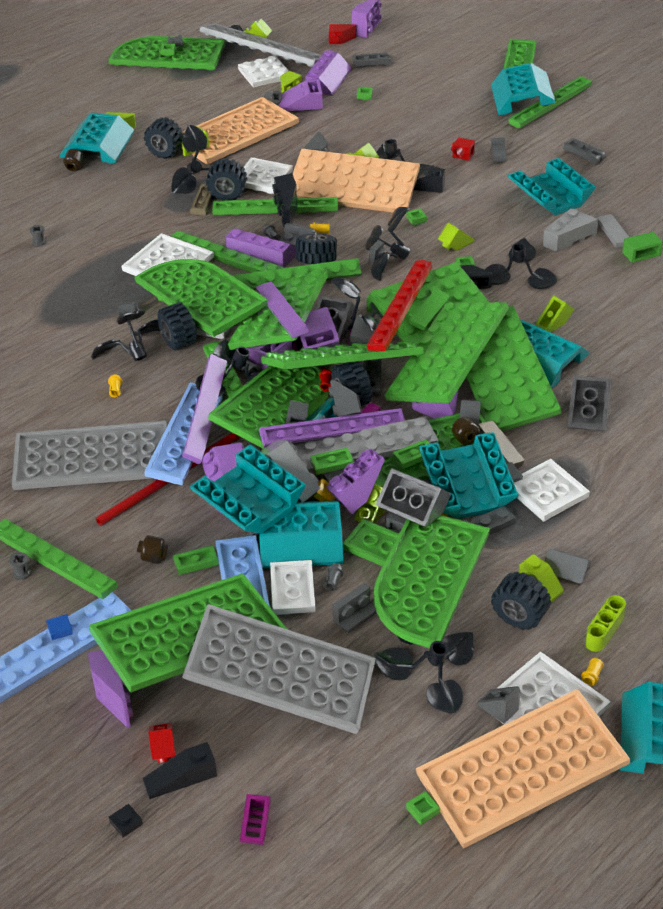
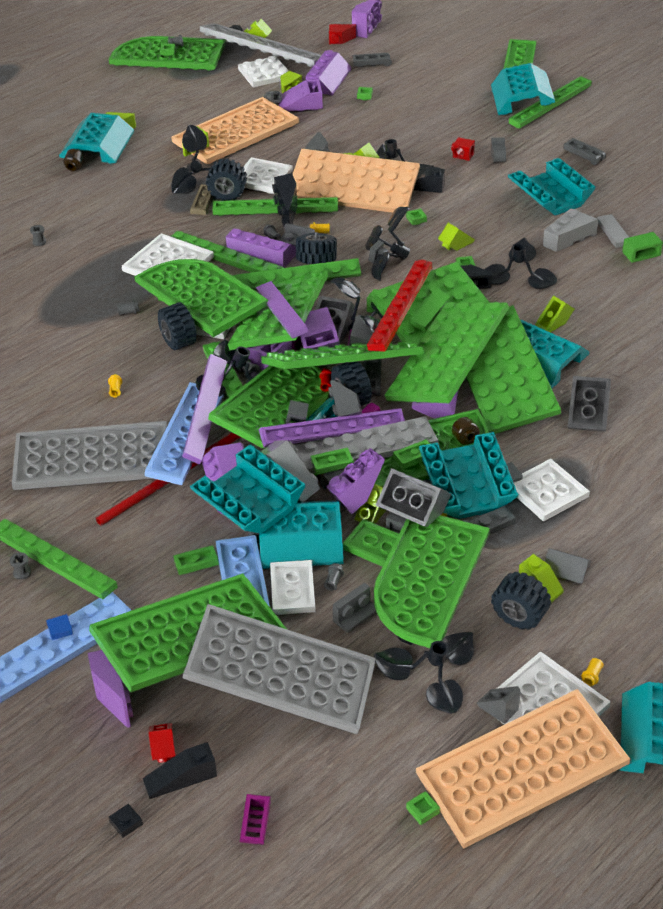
black plant [91,308,160,362] -> none
dark brown head [137,535,168,564] -> none
black wheel [144,117,184,159] -> none
yellow plate [314,479,335,501] -> none
dark grey slope [460,400,481,426] -> none
tile [478,420,525,467] -> none
lime beam [585,595,626,652] -> none

